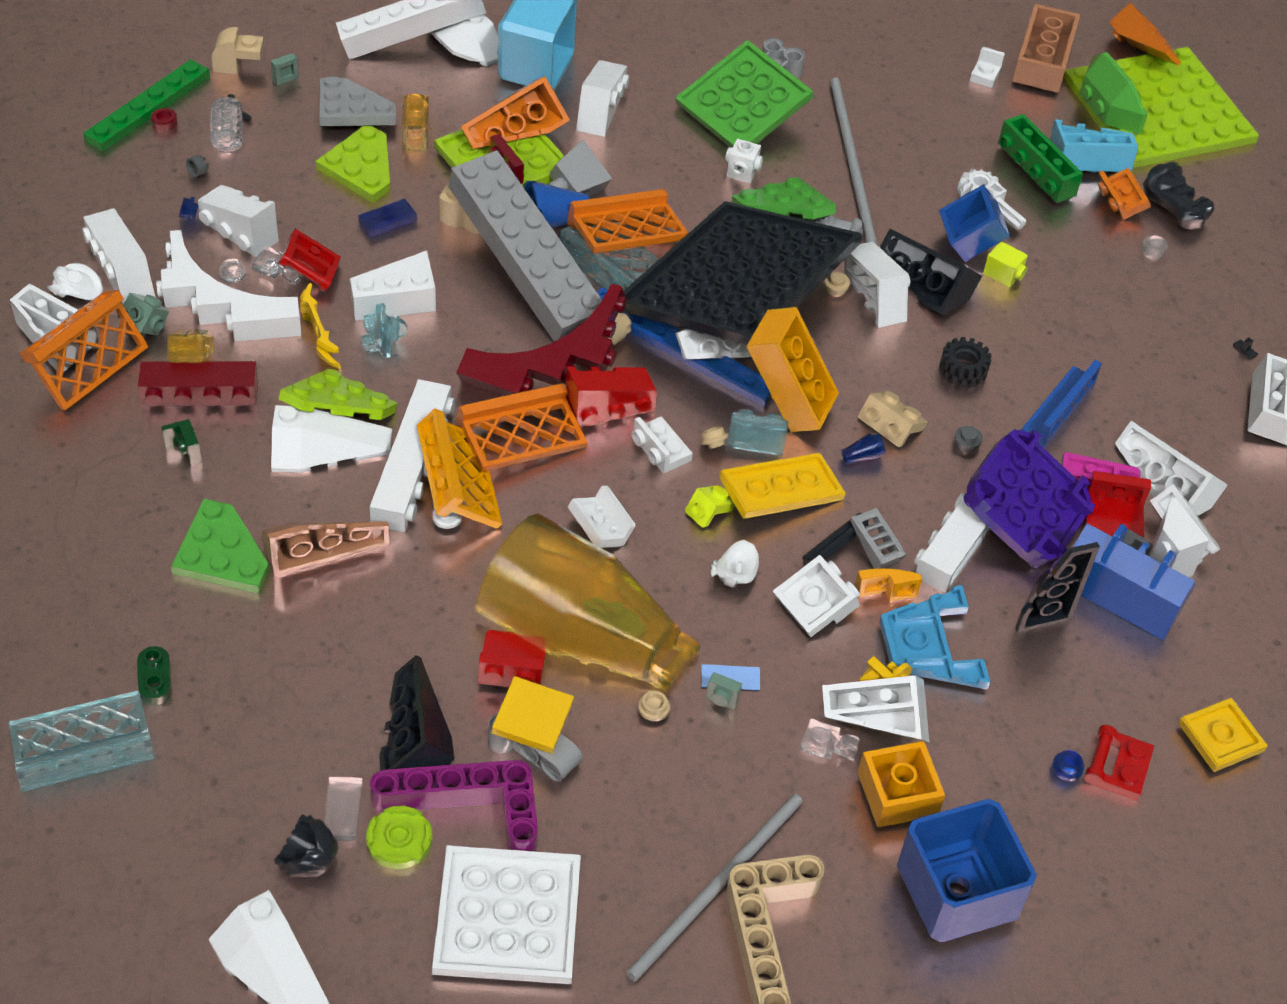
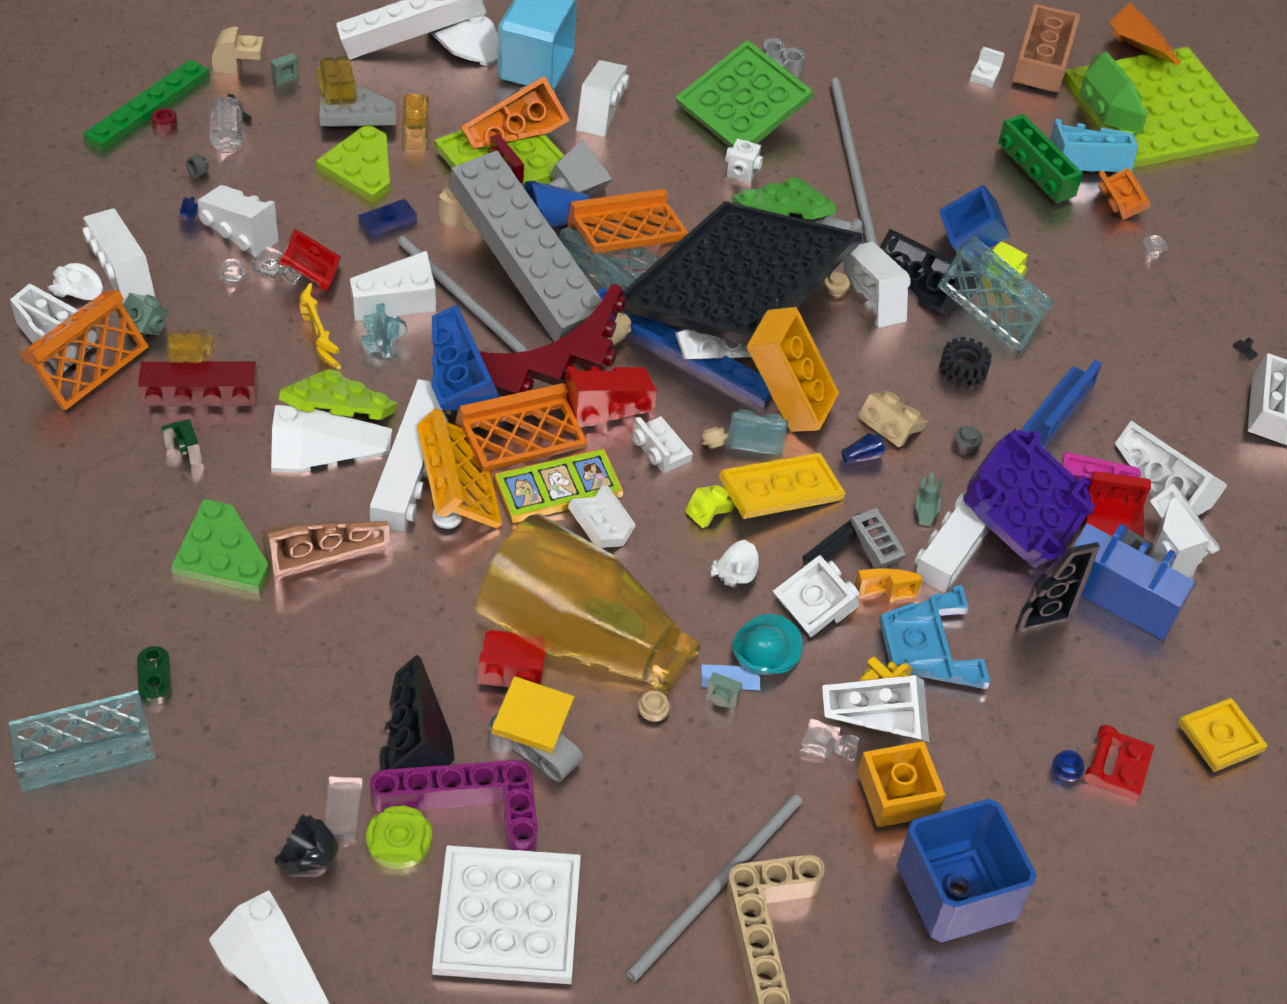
white arch [156,230,301,341] -> none
white gear [957,168,1026,230] -> none
black animal [1143,161,1215,230] -> none
none -> clear yellow brick [316,56,357,105]
none -> light grey piece [397,236,530,352]
none -> blue wedge [431,305,500,411]
none -> tile [494,448,623,524]
none -> teal hat [731,614,803,676]
none -> sand green piece [915,473,942,526]
none -> clear light blue fence [937,236,1054,353]

